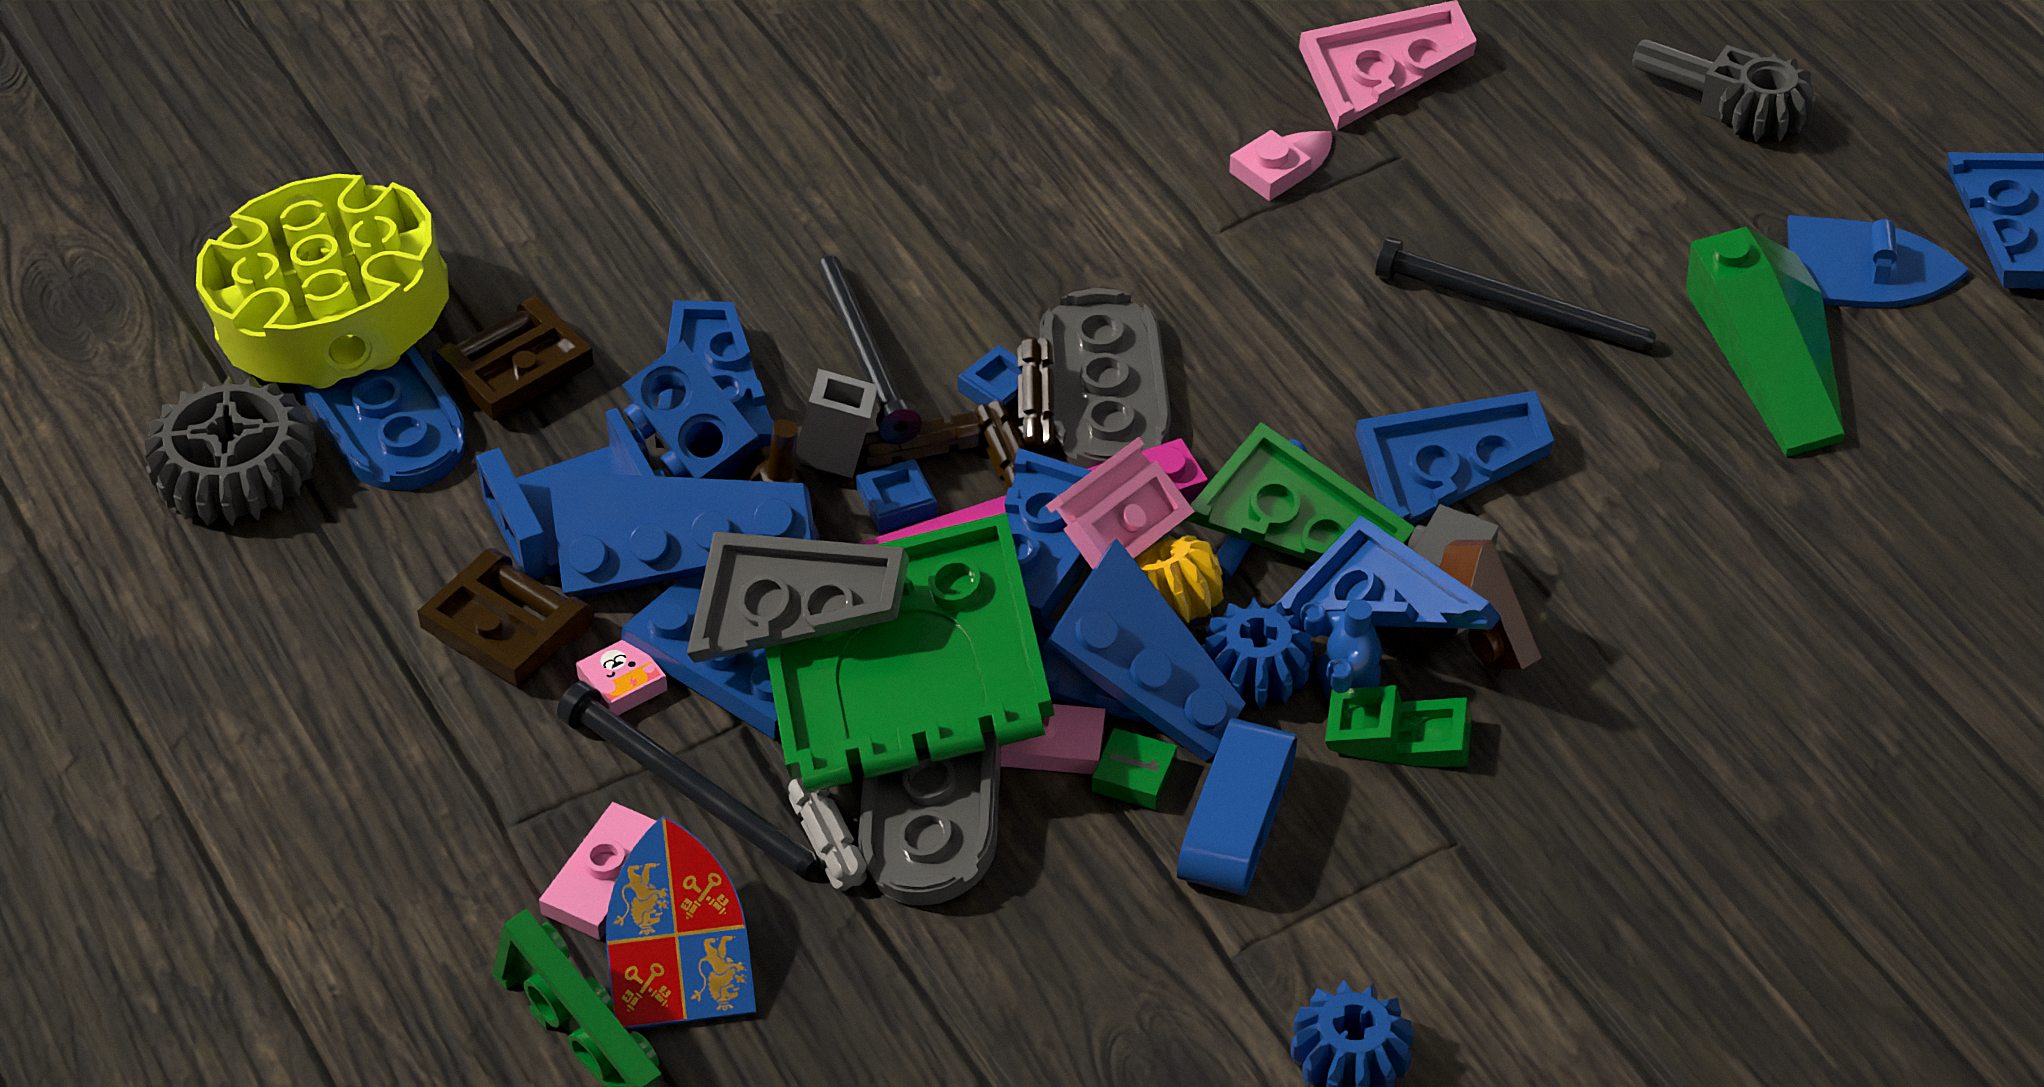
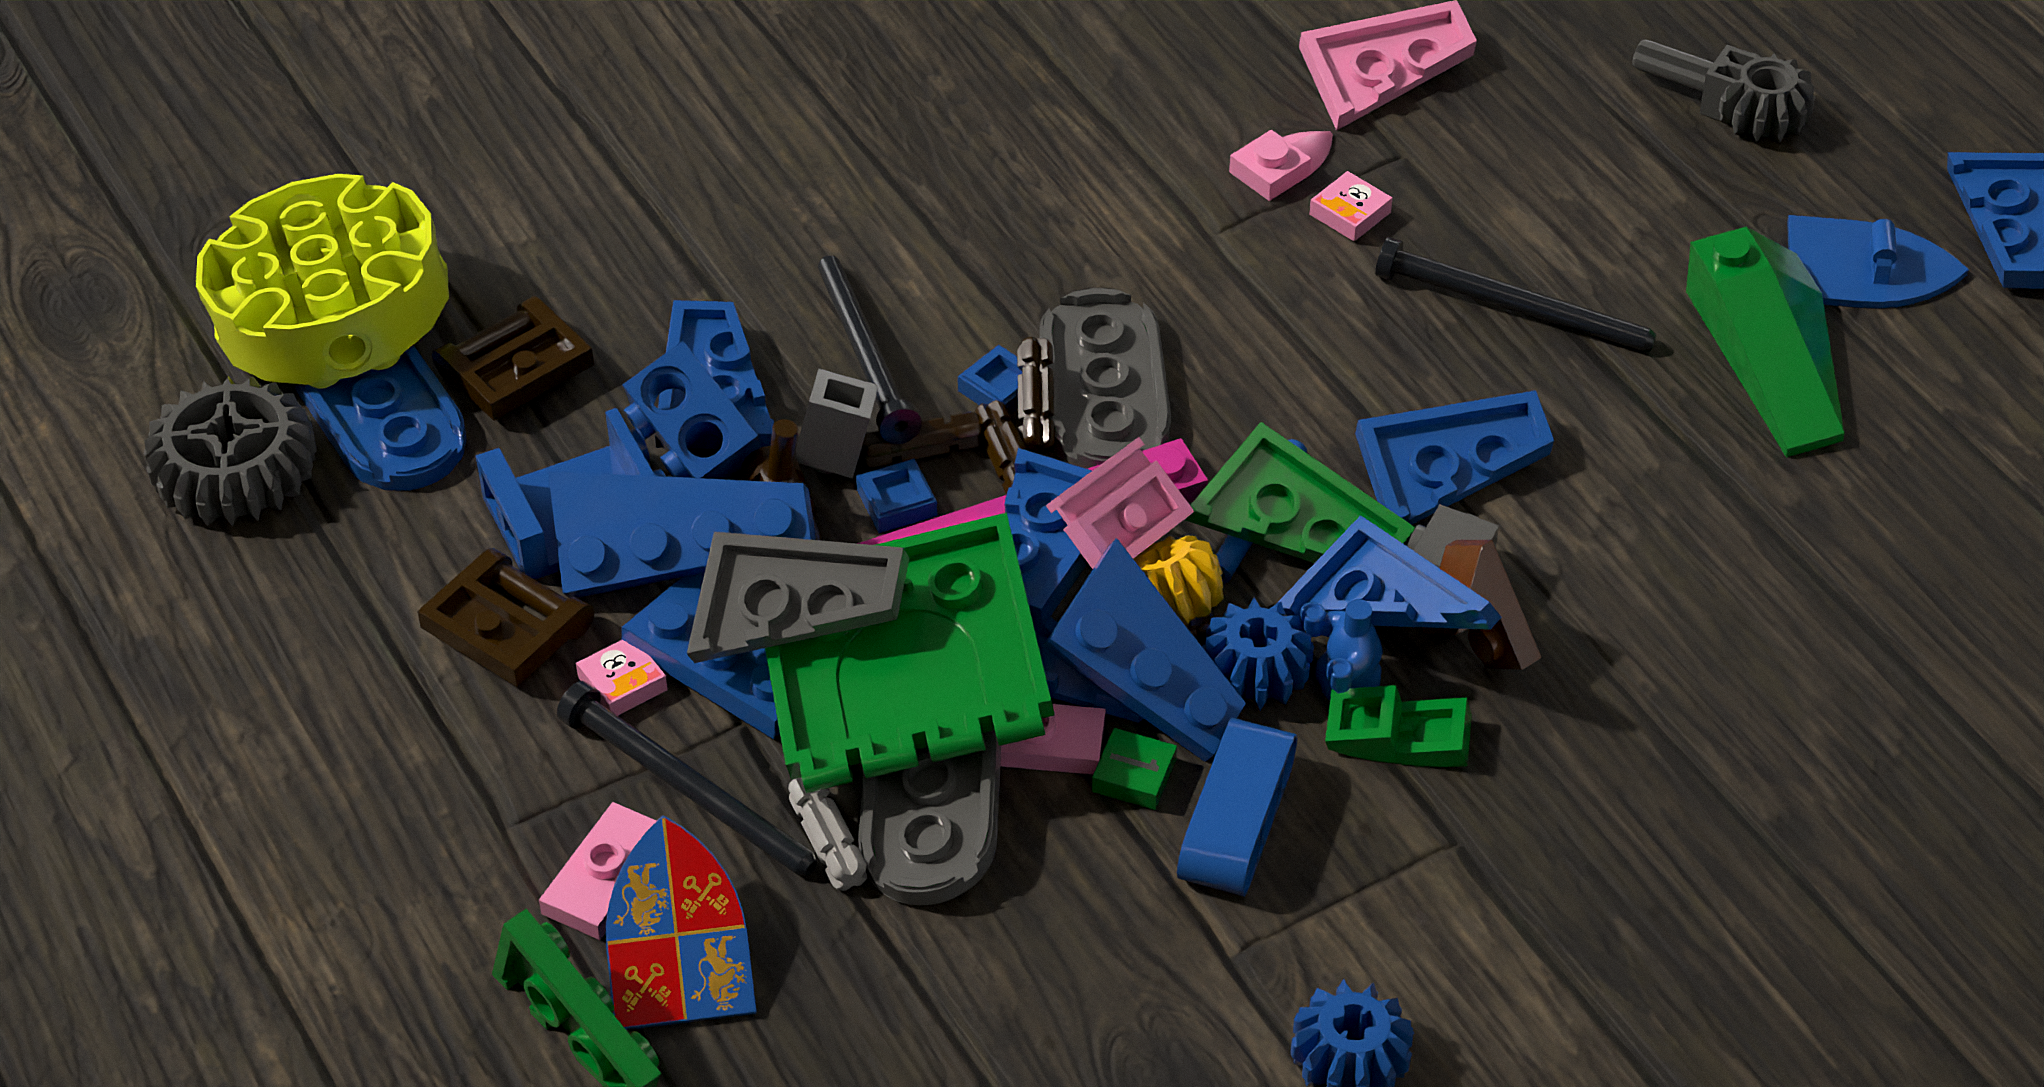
none -> bright pink tile [1309,171,1392,242]

